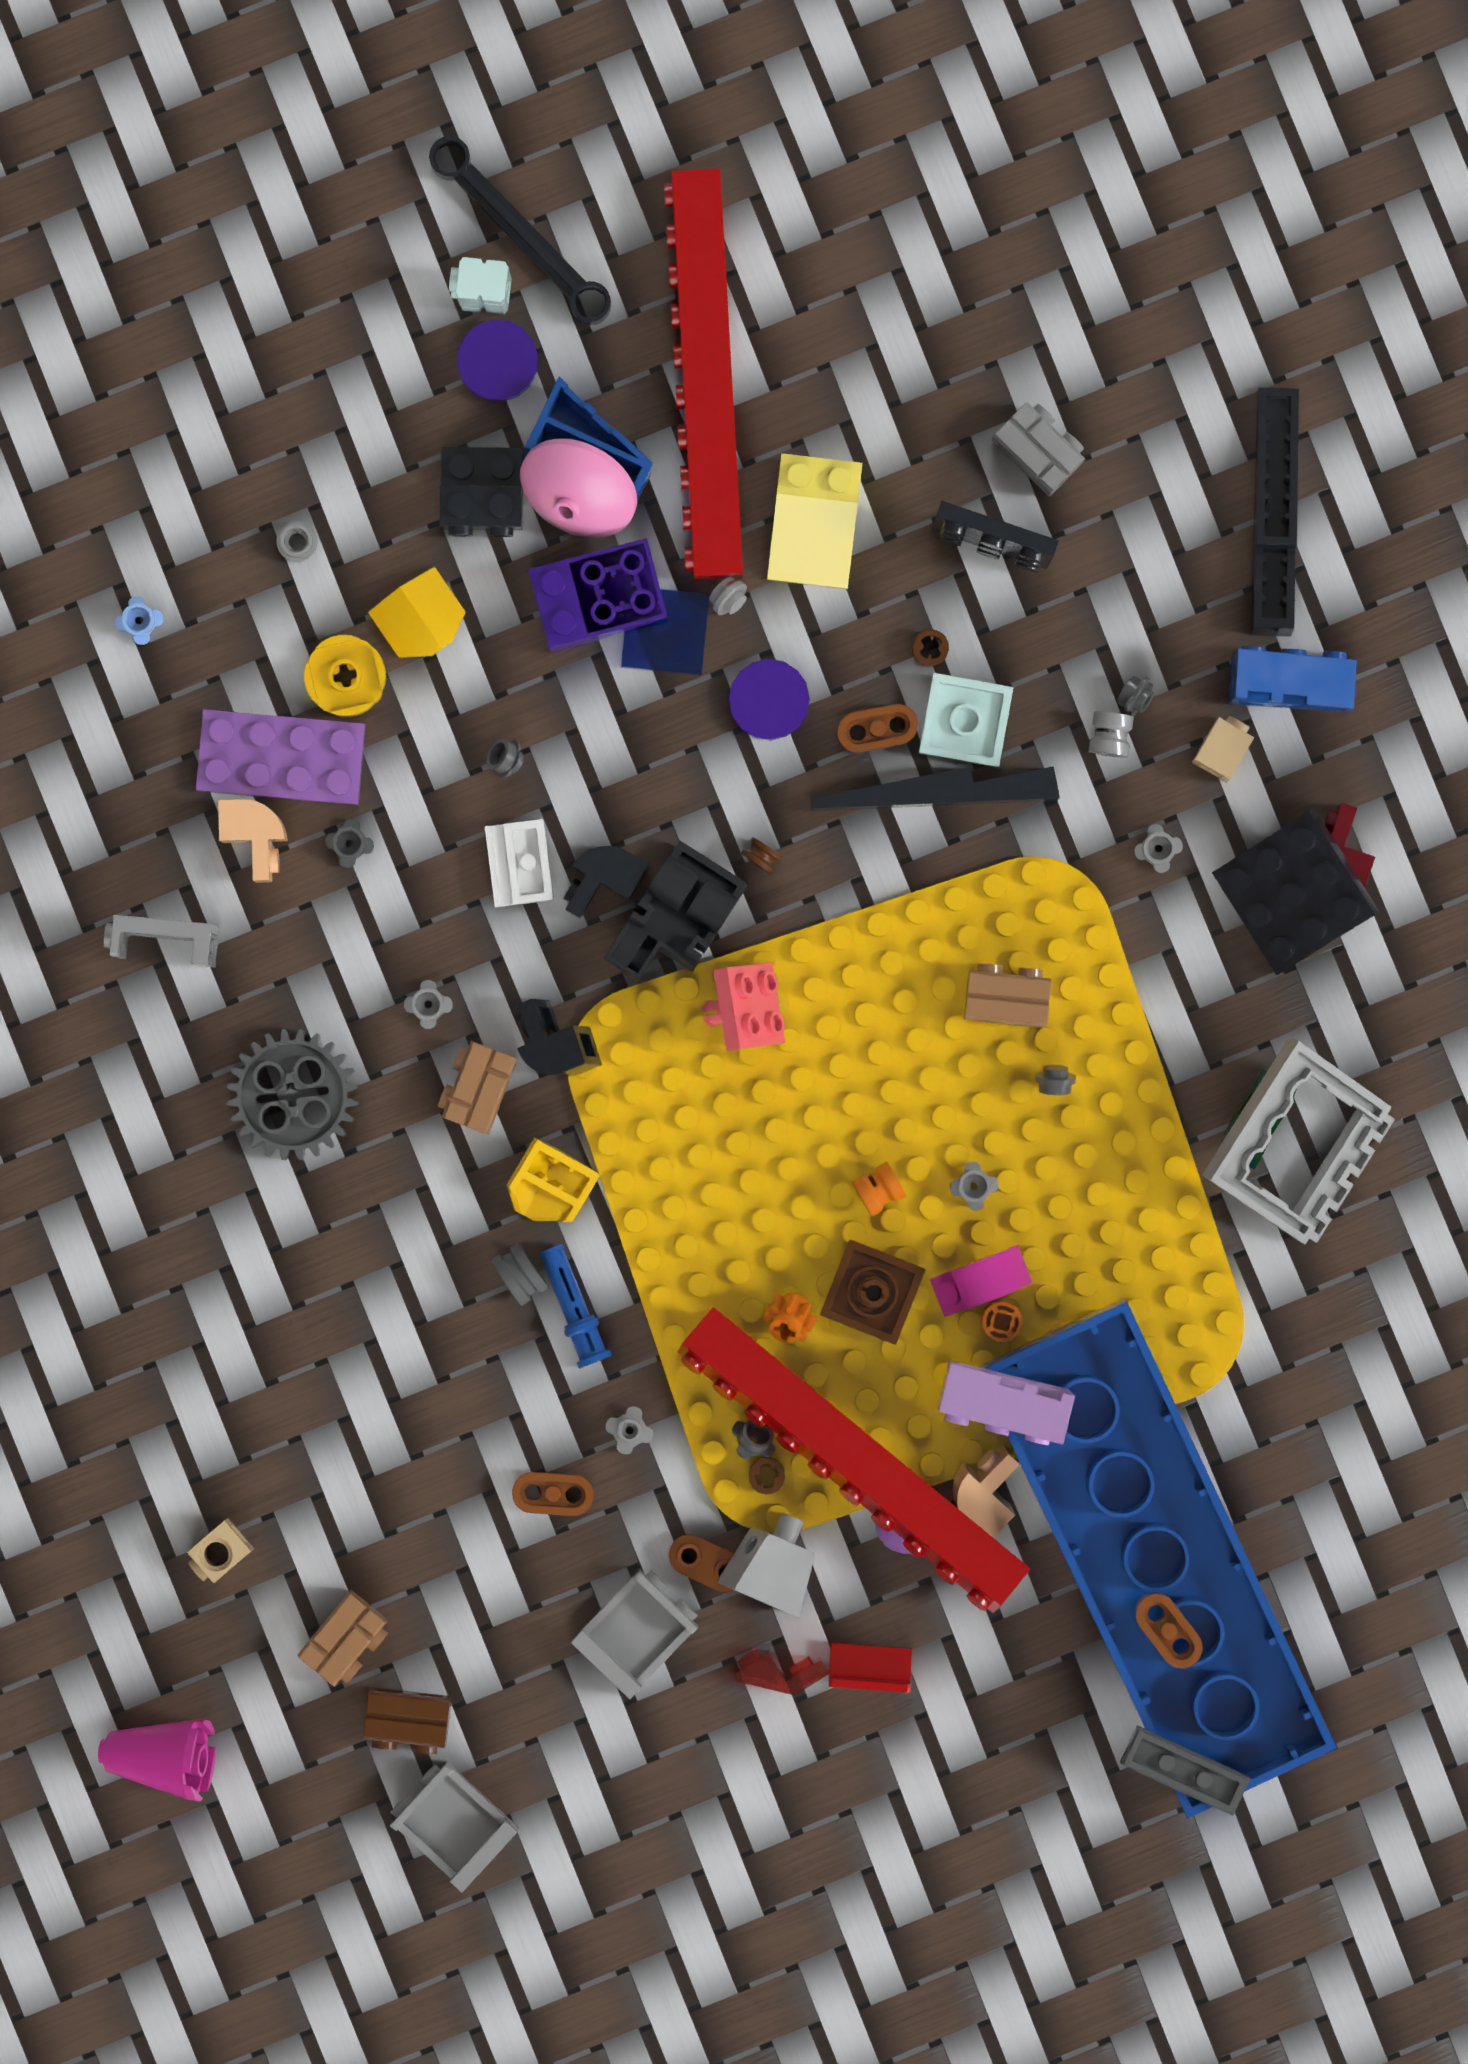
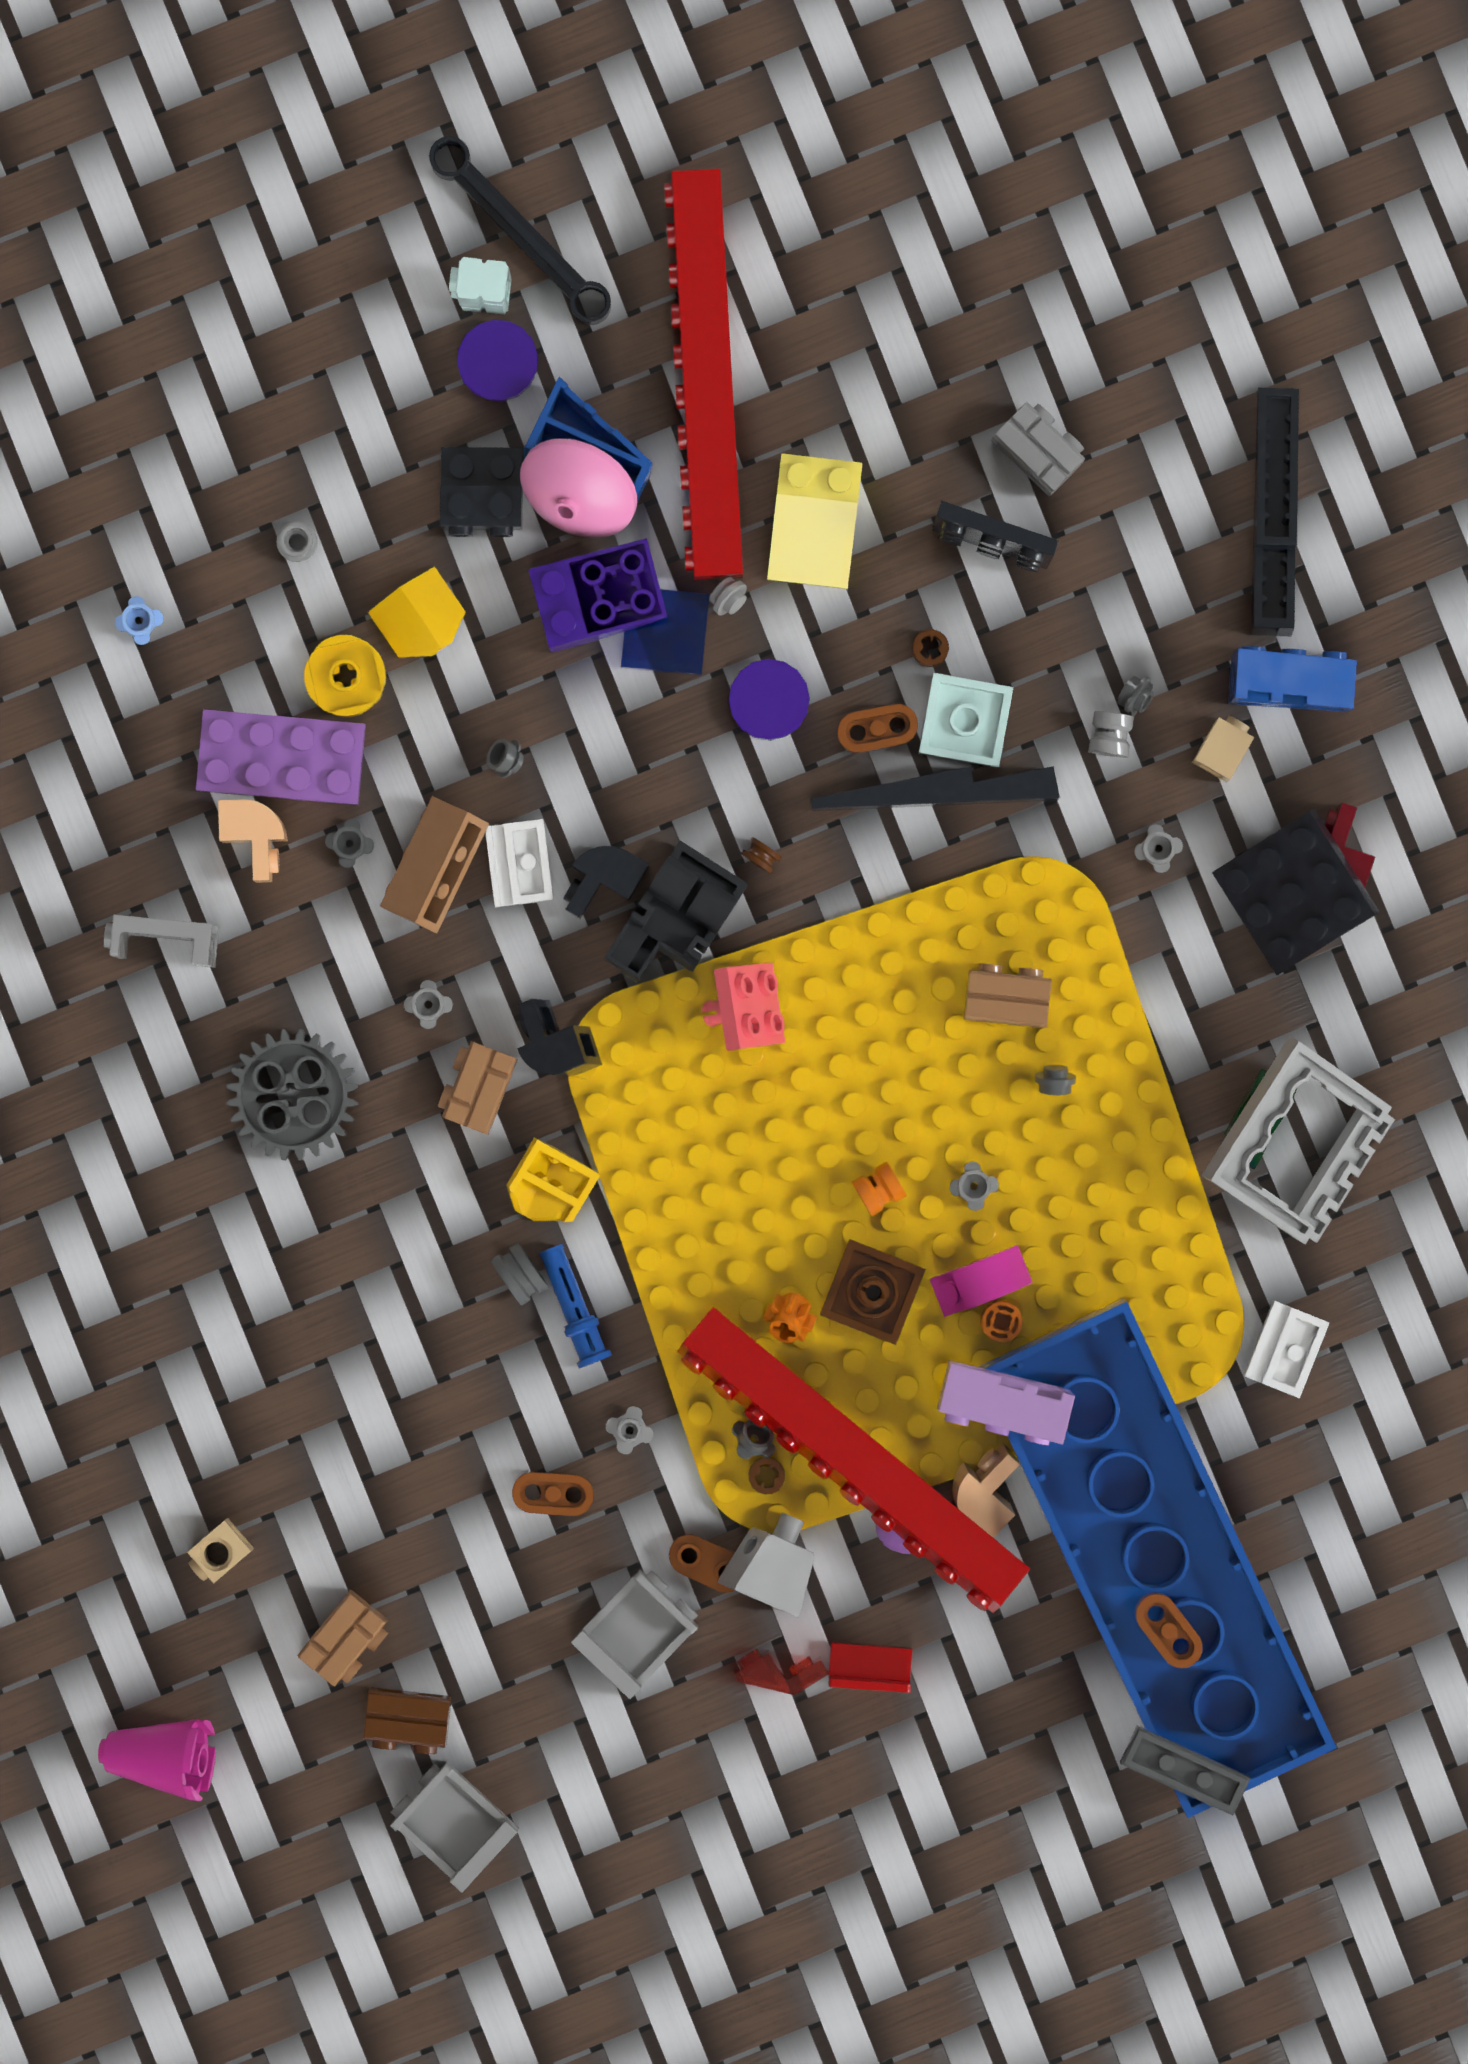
none -> medium nougat brick [380,796,489,934]
none -> white plate [1243,1300,1329,1398]

